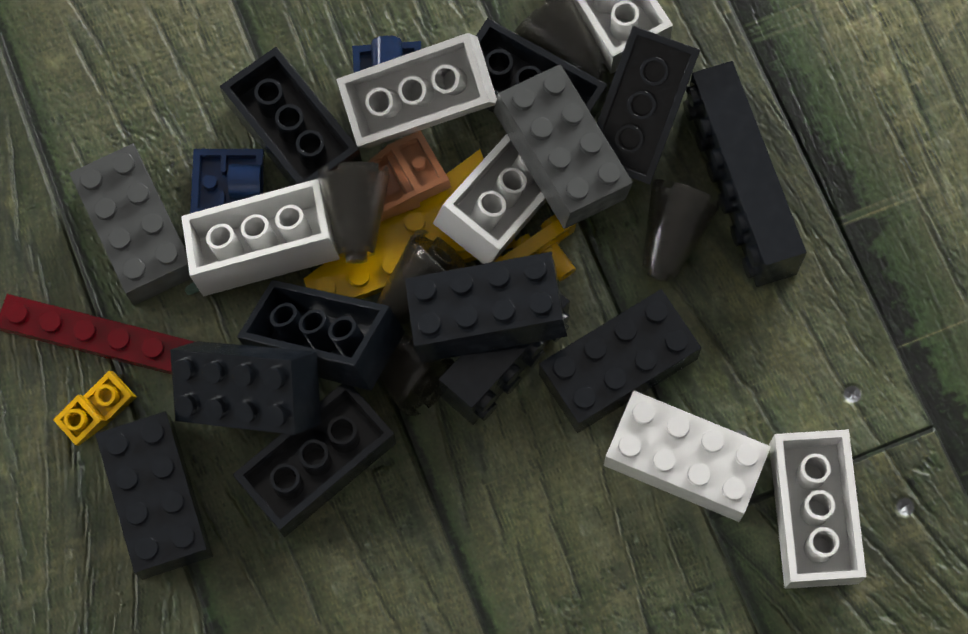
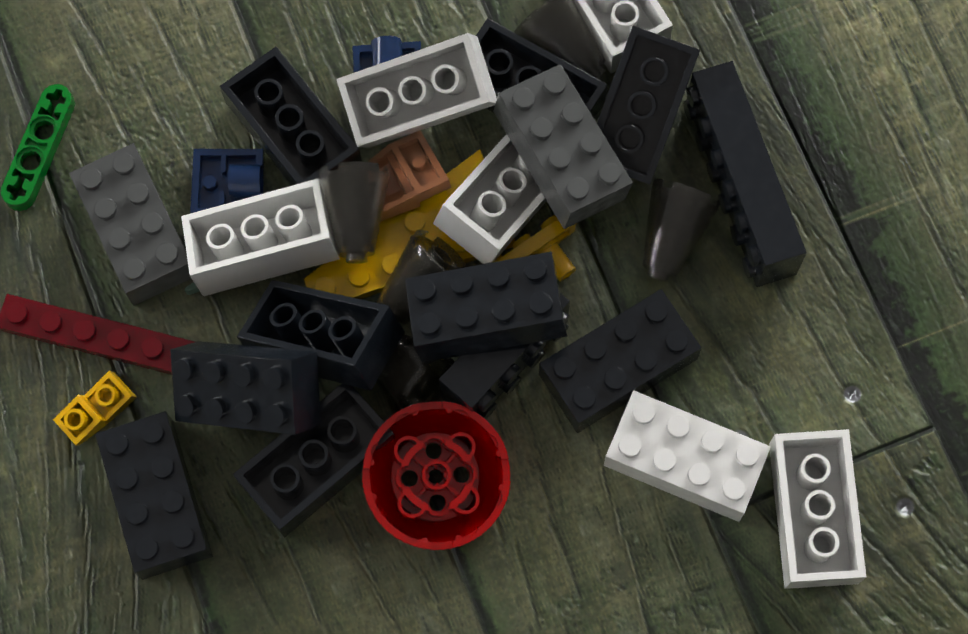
none -> green beam [1,84,75,211]
none -> red brick [362,401,511,550]

